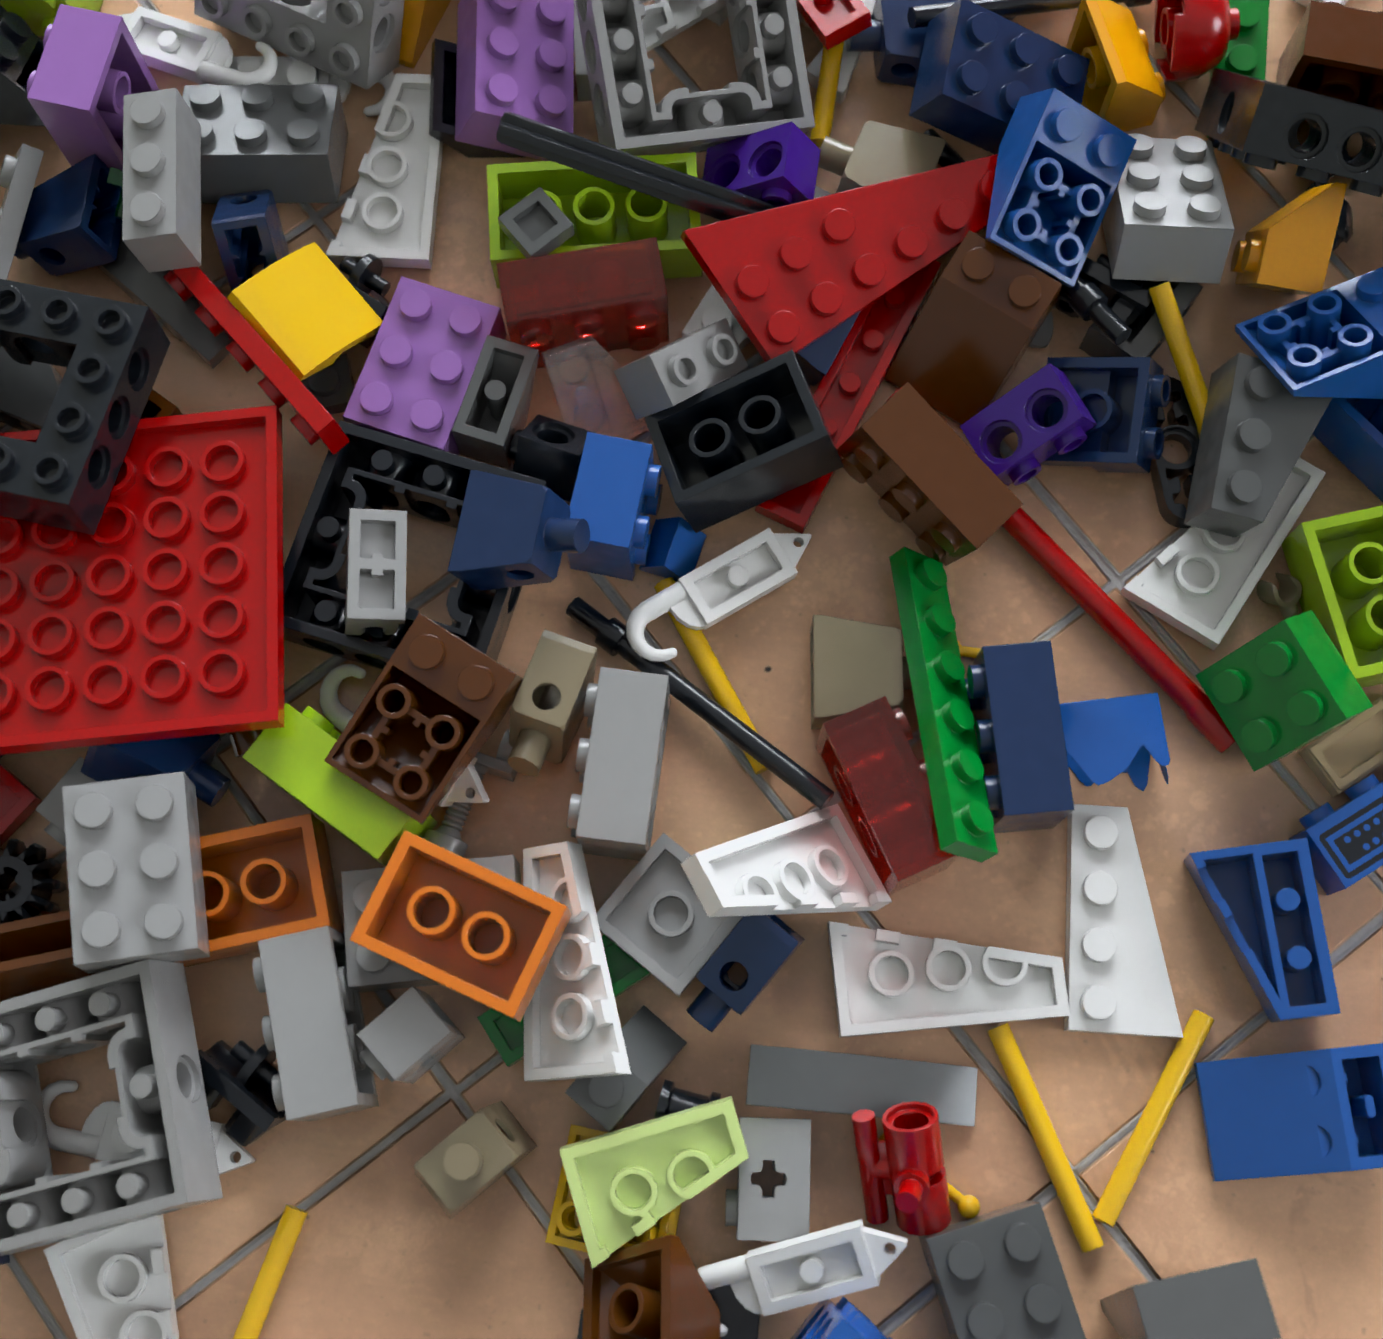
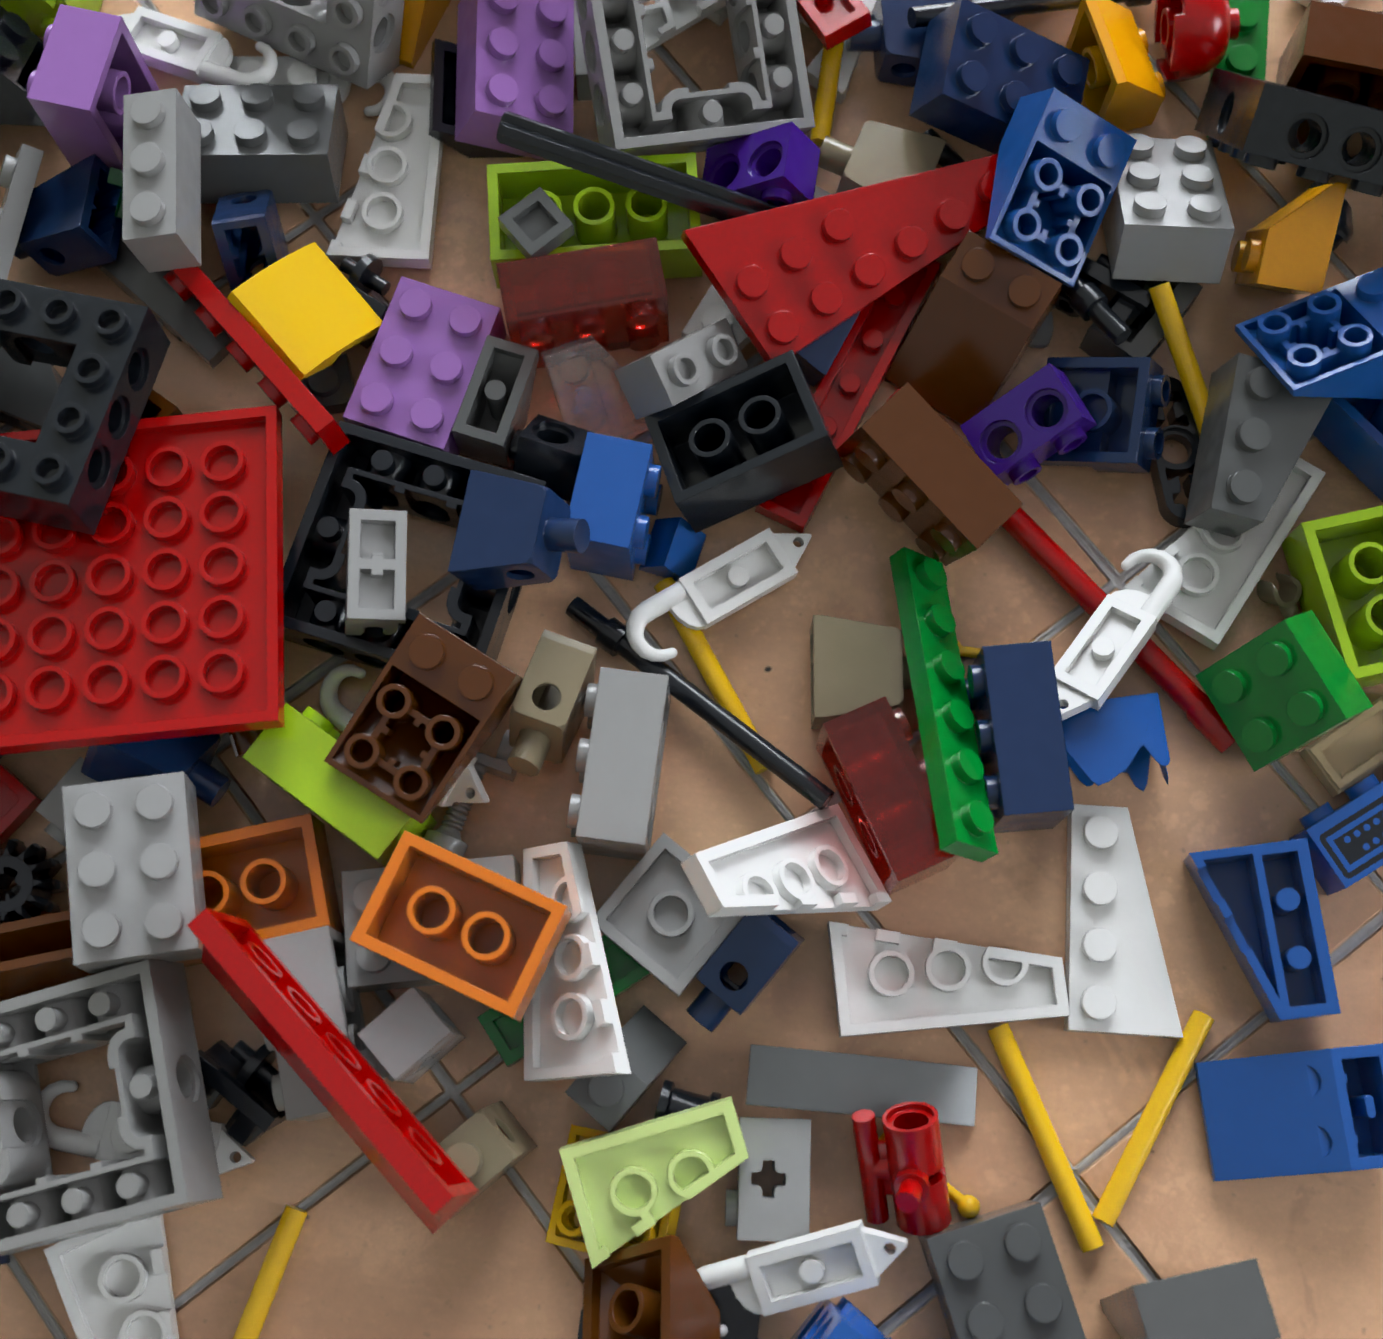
none -> red arch [187,908,479,1234]
none -> white plate [1055,548,1184,721]

